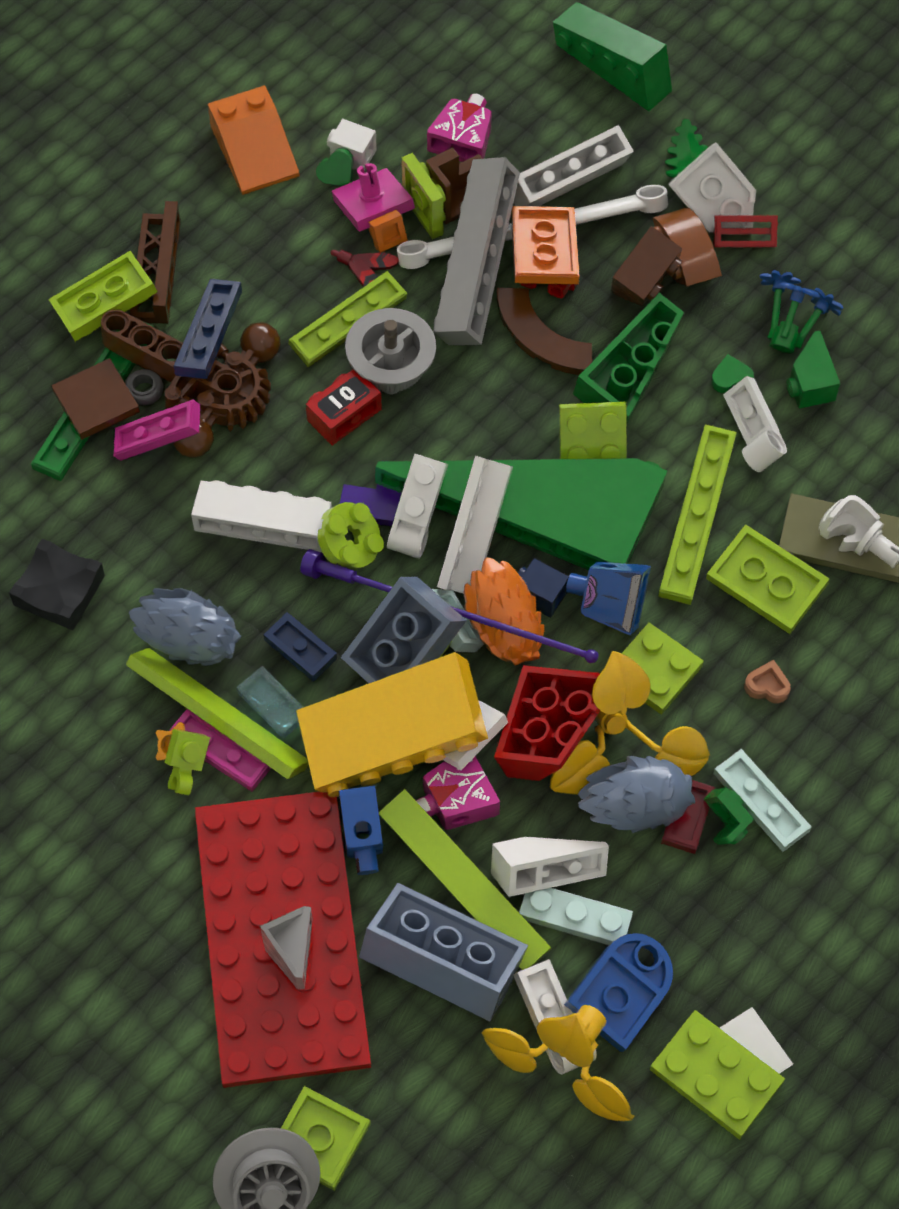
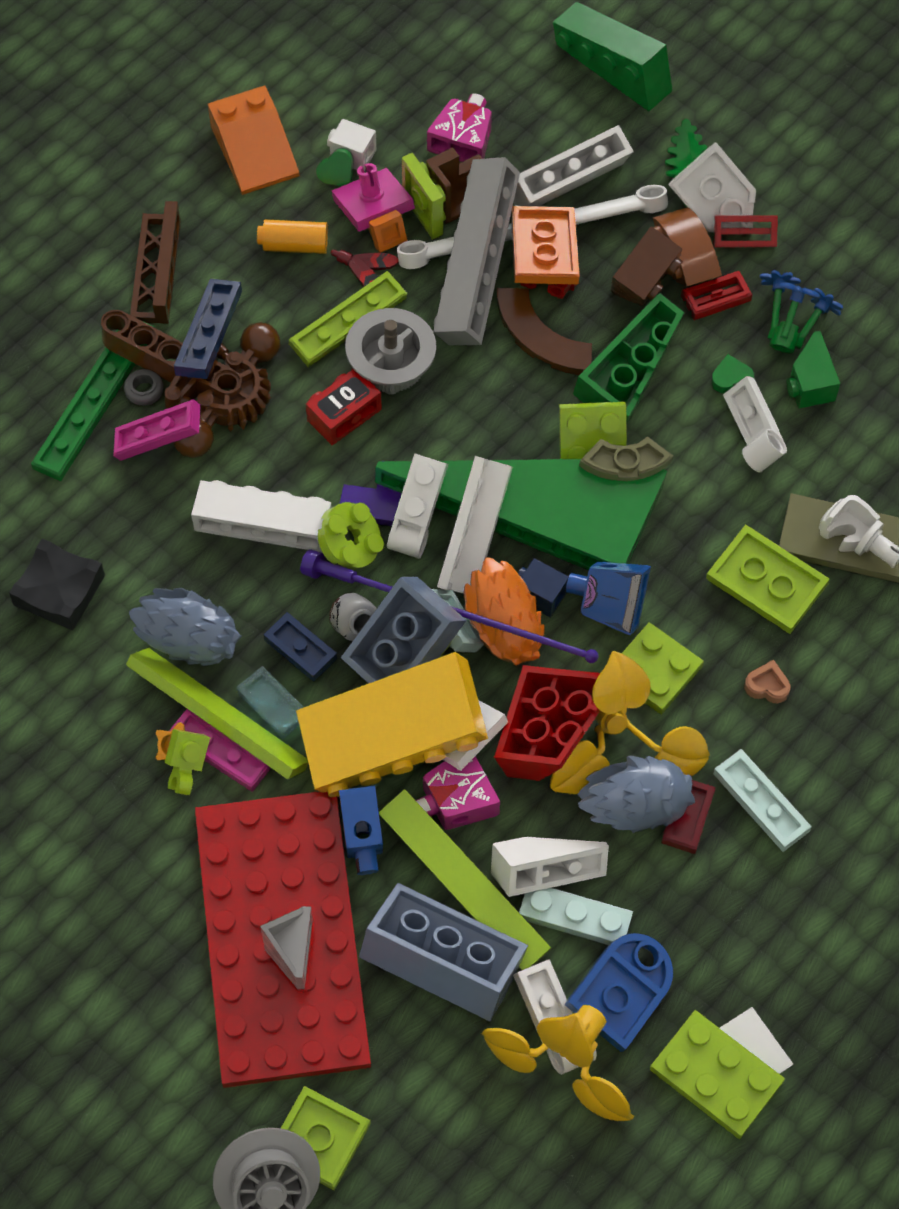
lime plate [49,251,158,342] -> none
reddish brown tile [51,358,140,440] -> none
lime tile [658,424,737,605] -> none
green bracket [703,787,754,845] -> none
none -> light orange brick [257,220,328,254]
none -> light grey head [329,593,377,641]
none -> olive tile [579,437,673,481]
none -> red tile [681,271,752,320]

